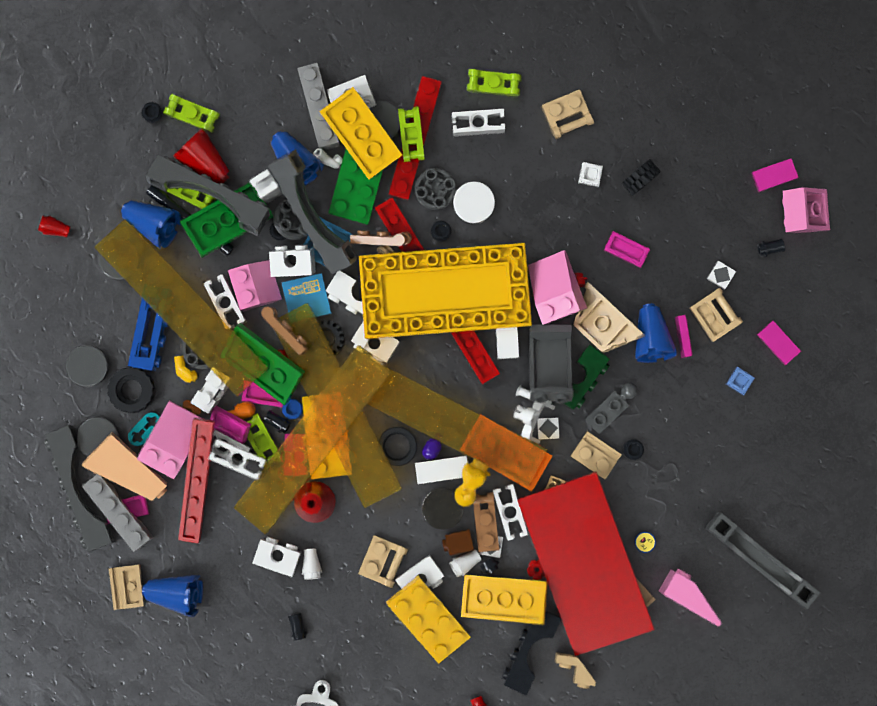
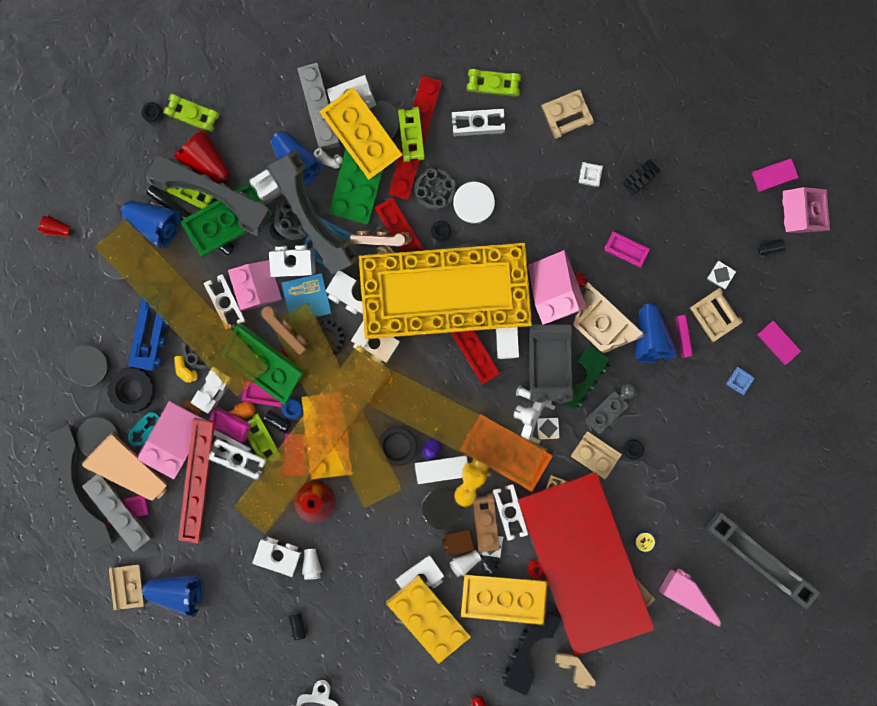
tan plate [358,535,408,588] -> none

